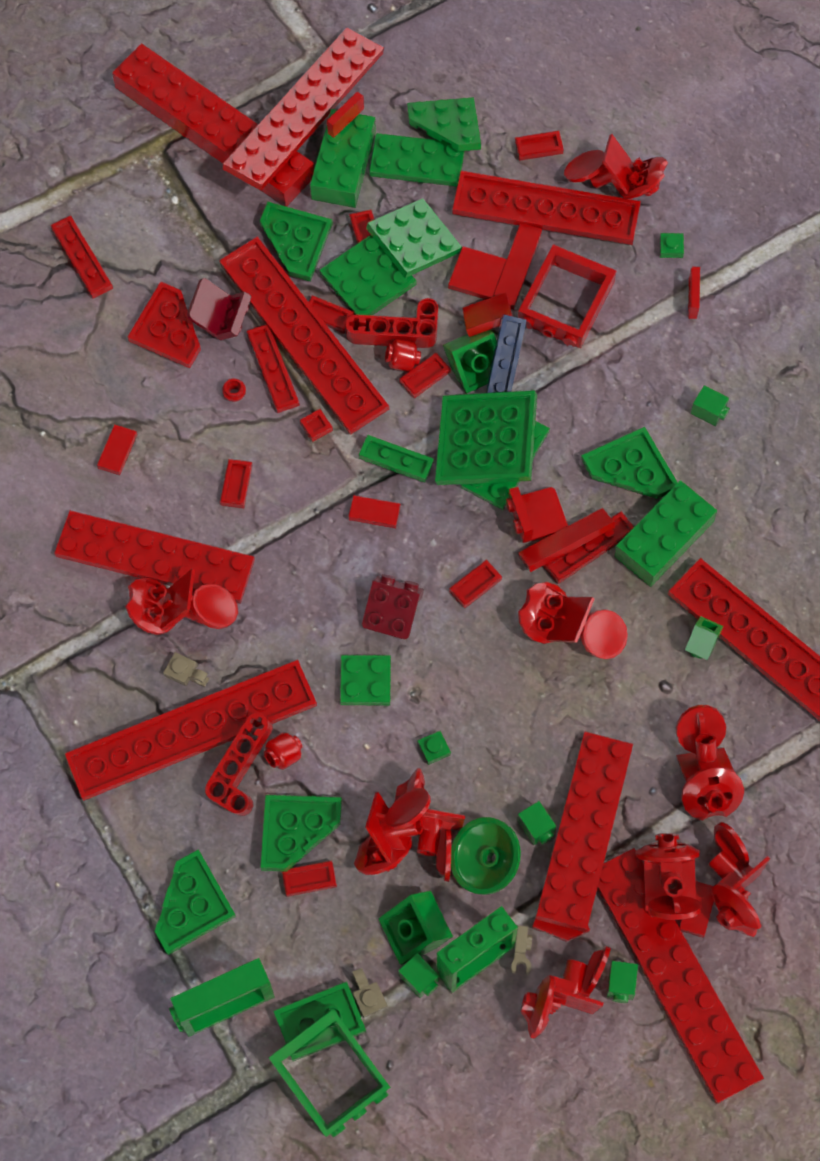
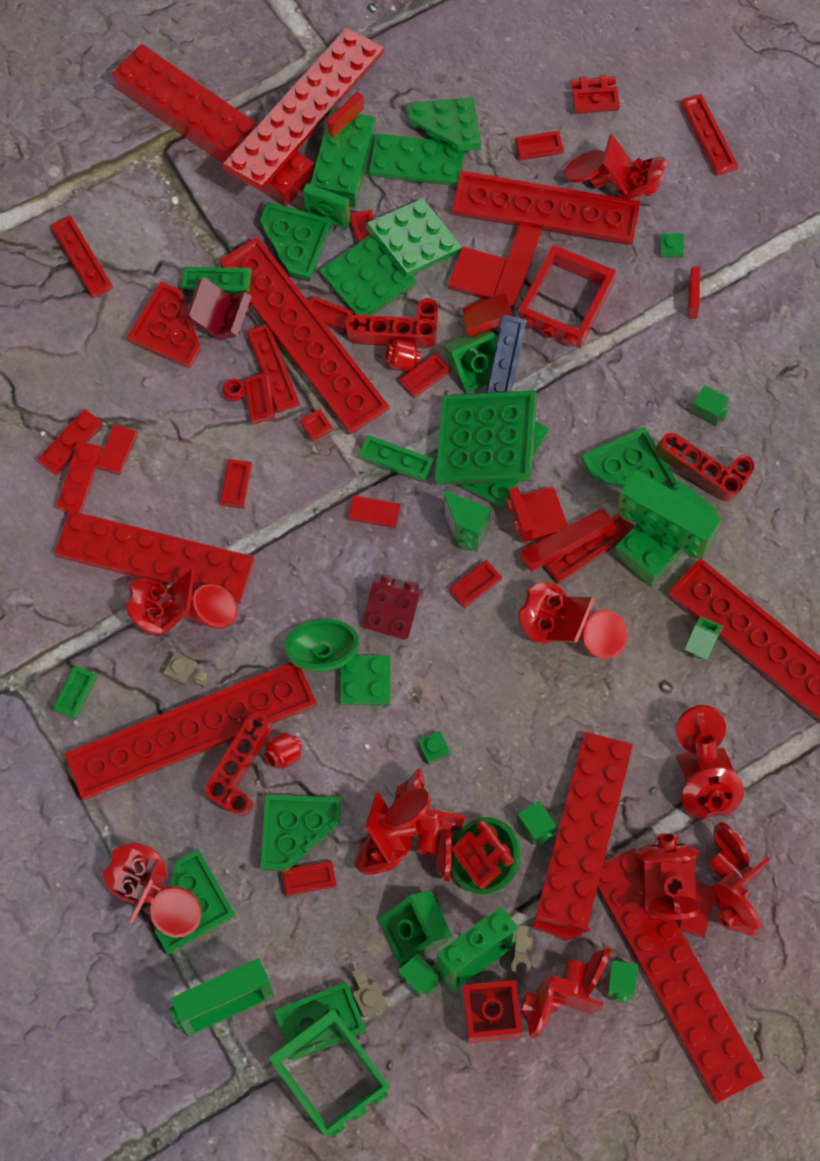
none -> red plate [37,408,103,476]
none -> green plate [52,665,98,720]
none -> red plate [57,441,102,513]
none -> red piece [102,843,202,938]
none -> green tile [181,267,252,293]
none -> red tile [244,372,276,425]
none -> green dish [284,619,359,672]
none -> green tile [303,184,351,229]
none -> green slope [444,490,491,552]
none -> red plate [451,821,514,889]
none -> red brick [463,980,522,1044]
none -> red plate [571,75,620,114]
none -> green brick [617,469,722,561]
none -> red beam [656,433,755,501]
none -> red tile [680,93,738,177]

